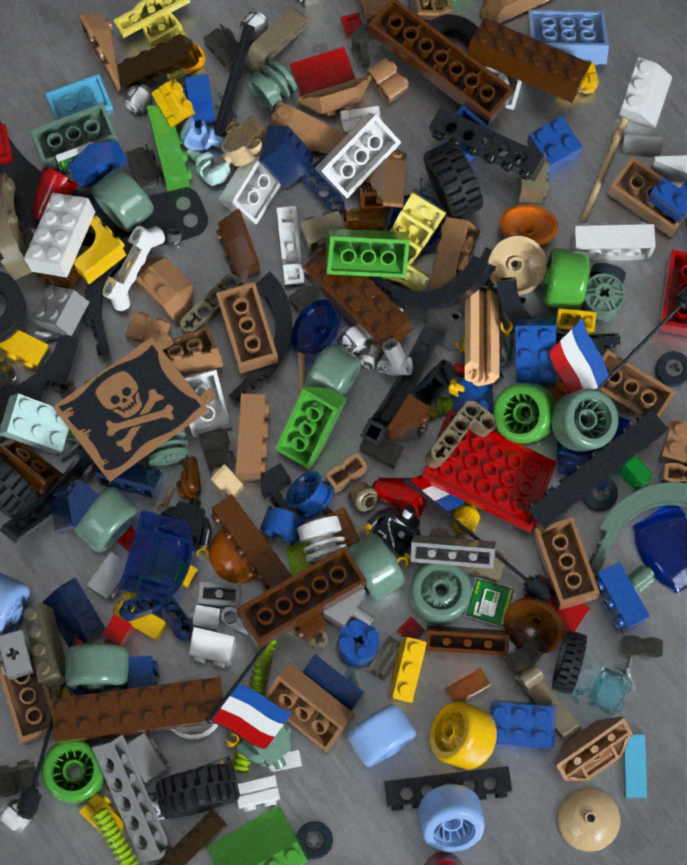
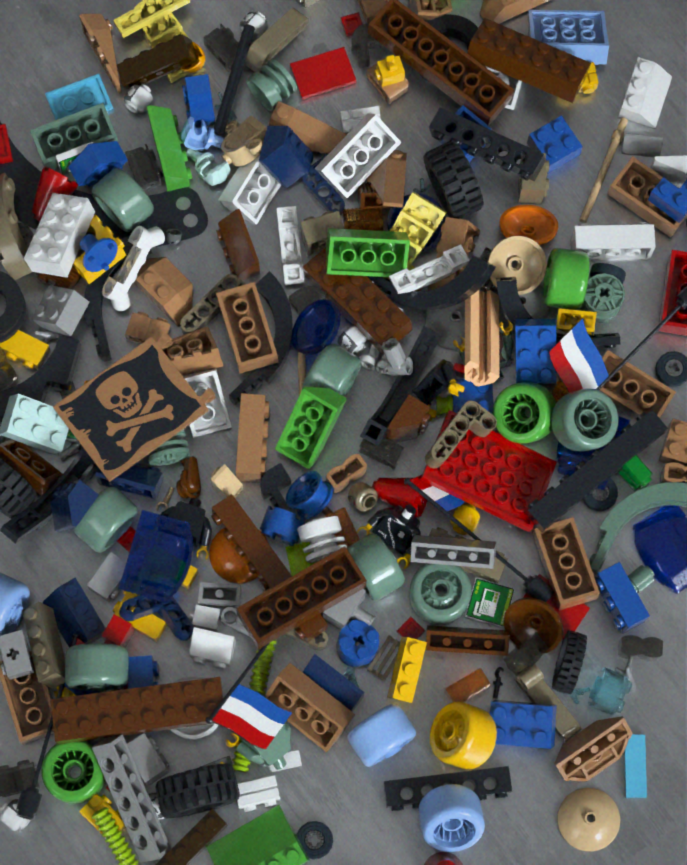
yellow brick [151,79,195,127] -> none
clear smoke brick [198,427,236,475] -> none
medium nougat wedge [295,75,372,117] -> none
none -> blue piece [80,234,118,272]
none -> yellow brick [374,55,405,87]
none -> white slope [389,244,470,294]
none -> black hand [493,667,504,699]

